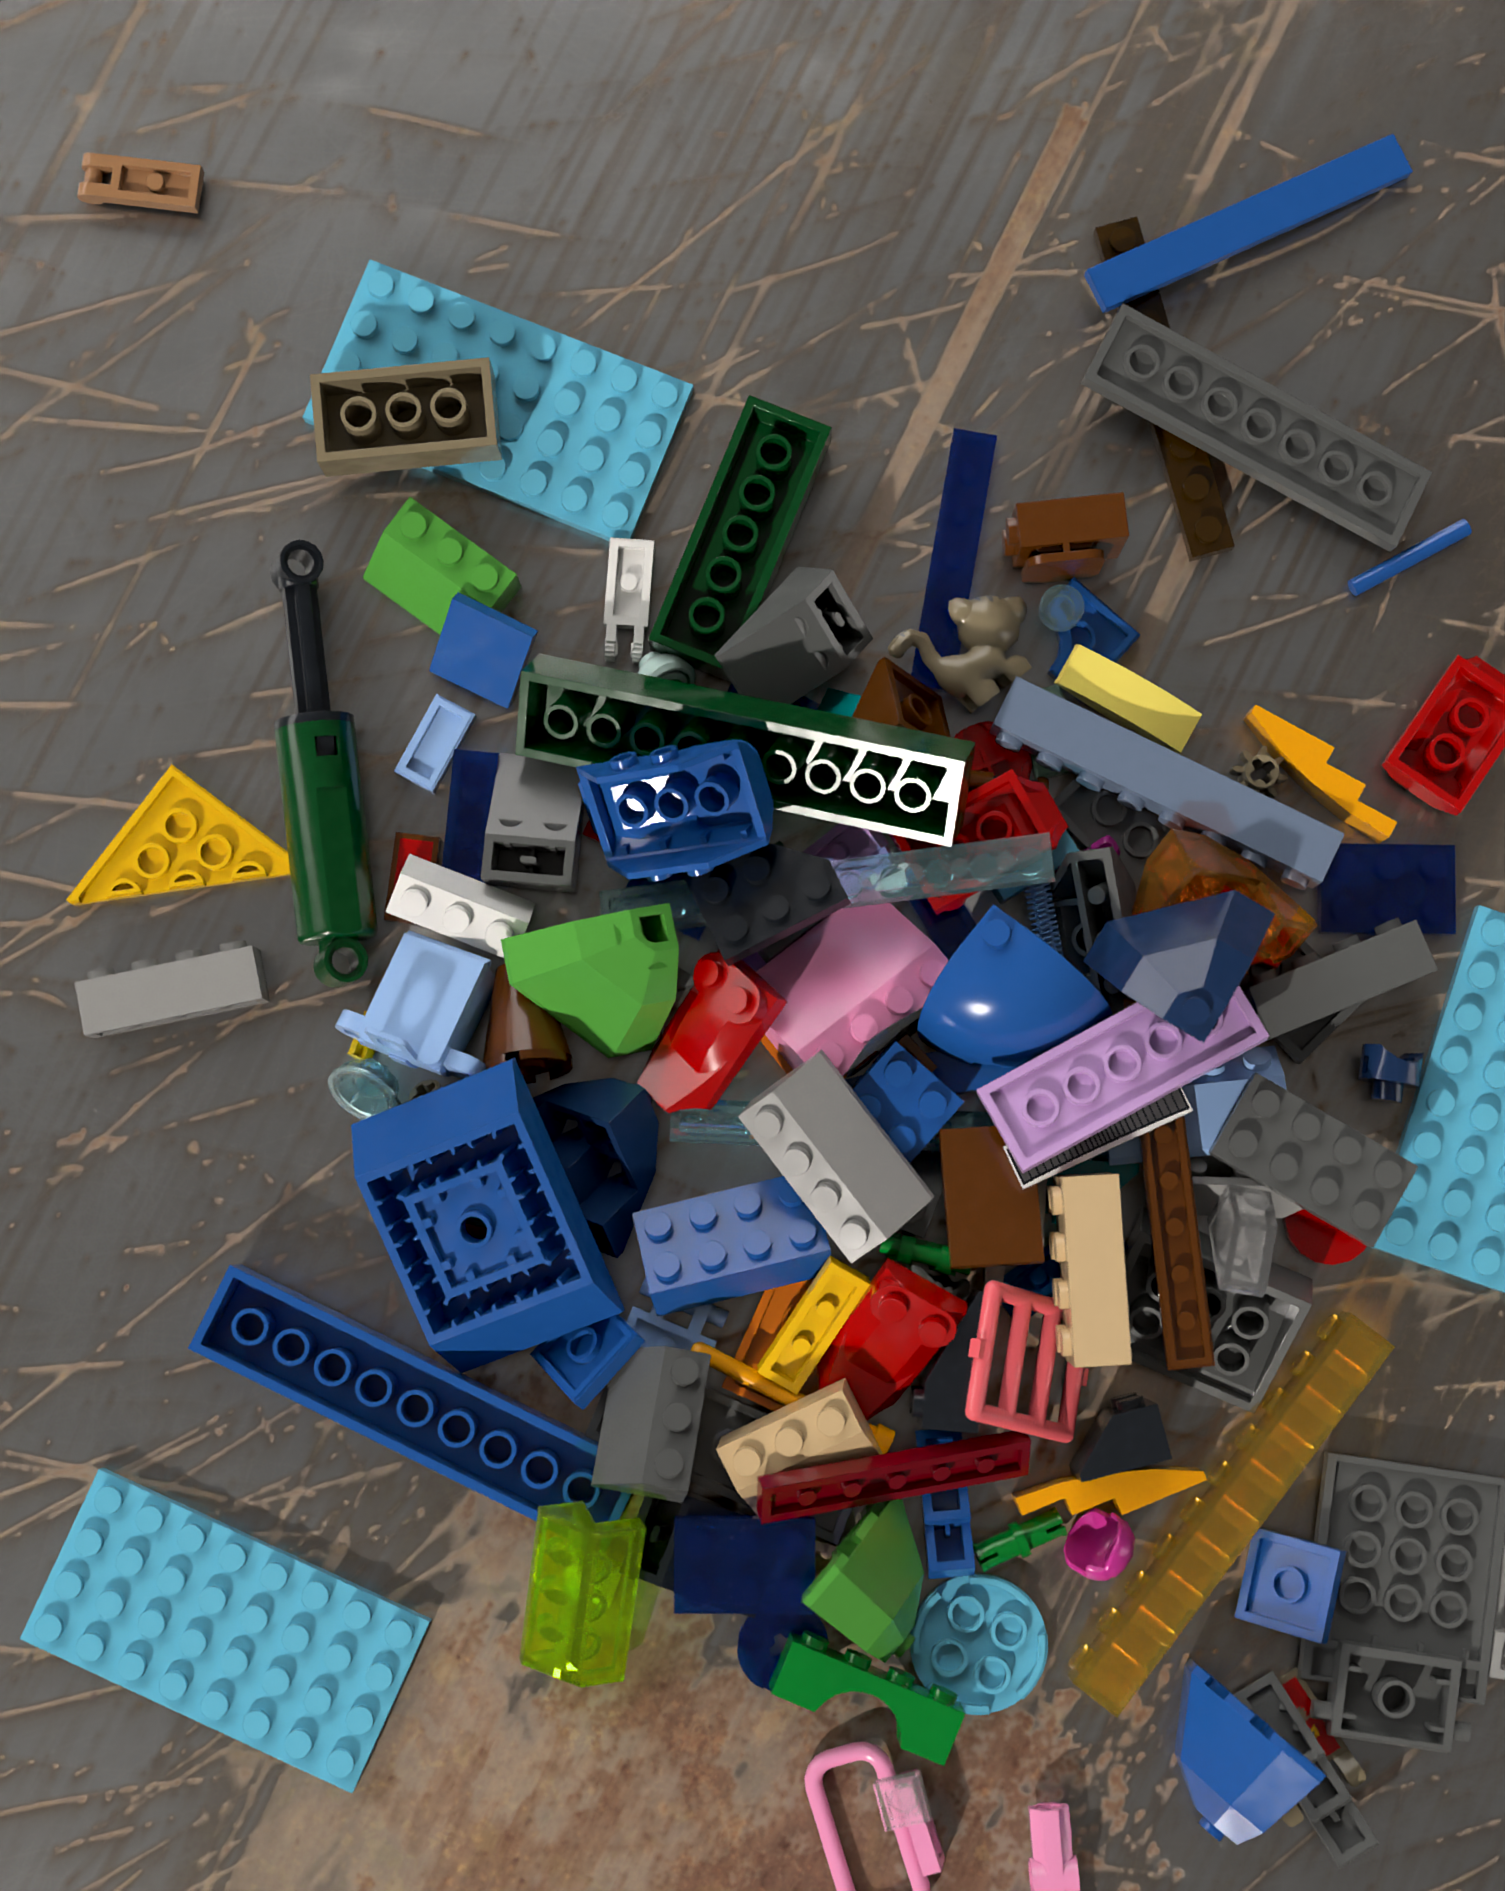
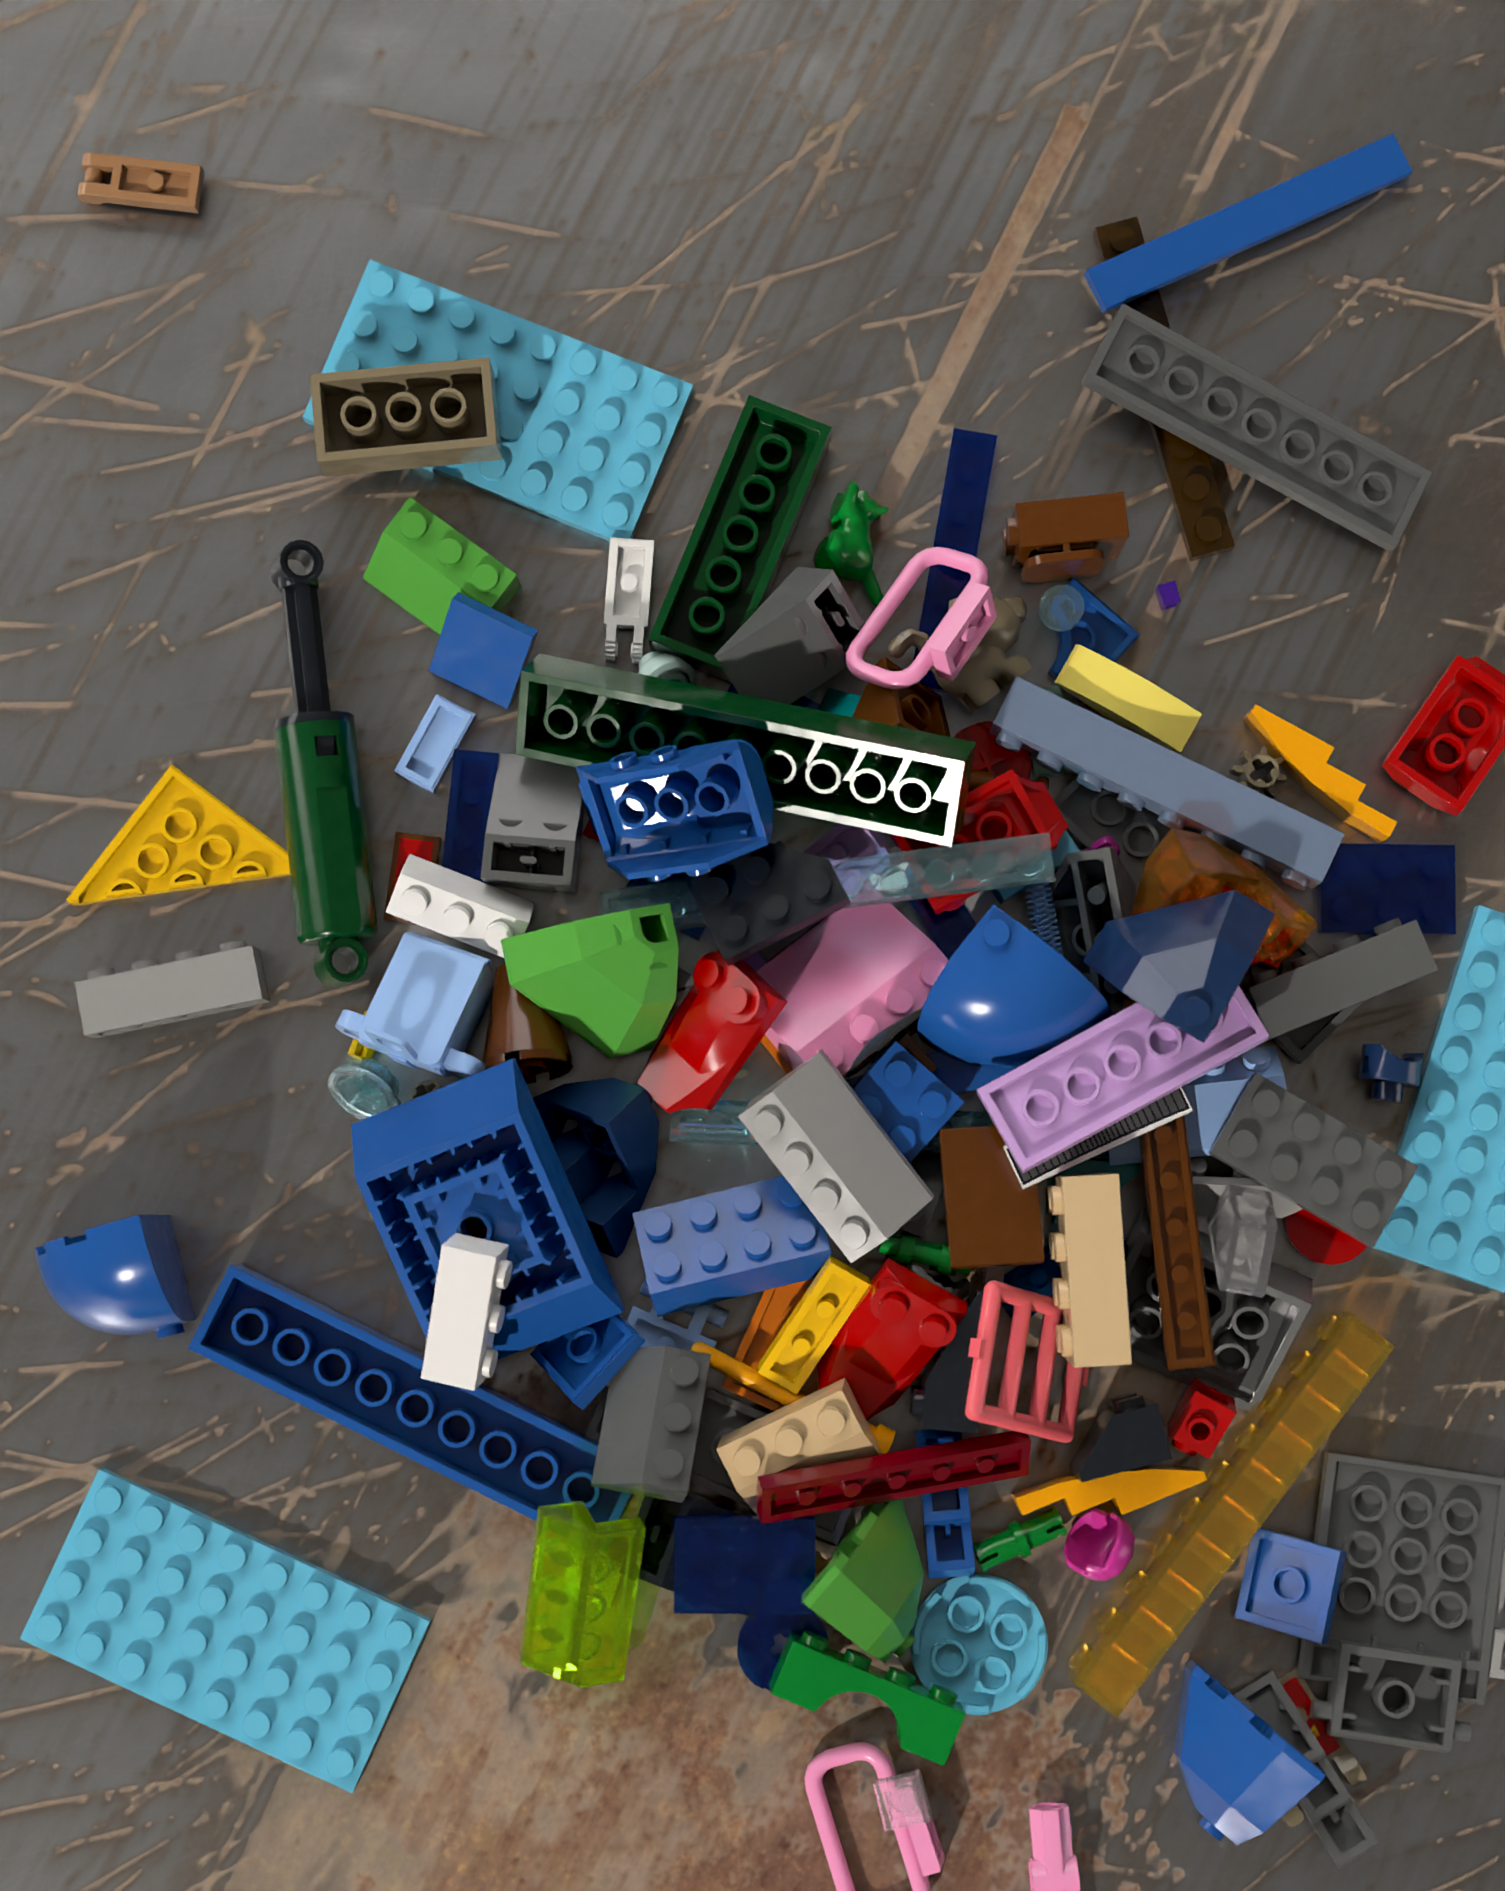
blue bar [1347,519,1472,596] -> none
none -> blue brick [34,1215,196,1339]
none -> white brick [421,1233,512,1391]
none -> green animal [813,481,889,607]
none -> bright pink bar [846,547,997,690]
none -> dark purple piece [1155,580,1181,611]
none -> red brick [1167,1377,1237,1459]

